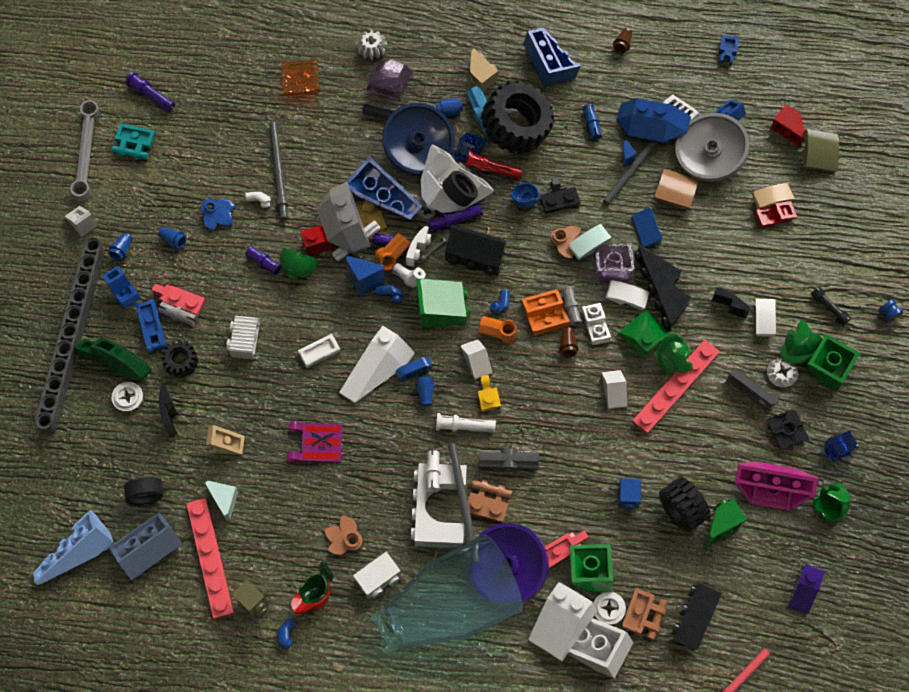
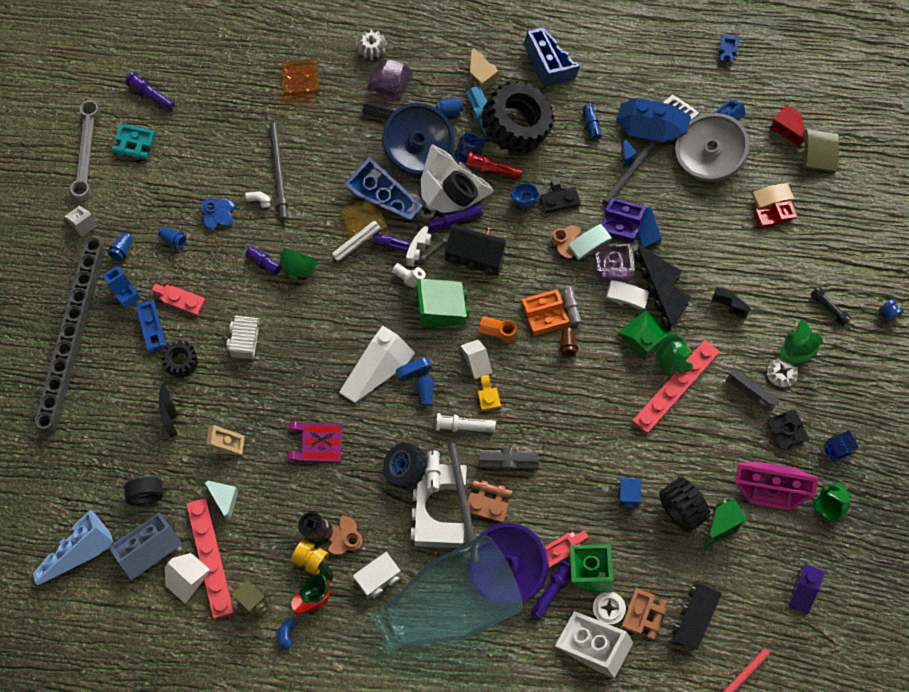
dark green slope [74,338,152,381] -> none
white gear [112,382,143,412] -> none
light grey pin [158,302,198,327] -> none
white tile [298,334,341,368] -> none
red slope [300,226,338,256] -> none
light grey wedge [317,182,371,254] -> none
blue slope [346,256,385,296] -> none
orange piece [375,232,411,270] -> none
blue arm [376,285,403,304] -> none
blue arm [490,290,510,314] -> none
white slope [528,582,597,661] -> none
white slope [582,303,611,345] -> none
white slope [601,370,627,410] -> none
reddish brown cone [613,28,633,54] -> none
medium nougat slope [654,169,699,210] -> none
white slope [756,299,776,337] -> none
green slope [807,334,860,392] -> none
none -> white slope [165,553,211,603]
none -> yellow wheel [291,539,329,575]
none -> black wheel [298,512,333,544]
none -> black wheel [383,442,427,489]
none -> dark purple pin [530,560,571,619]
none -> dark purple slope [601,197,647,243]

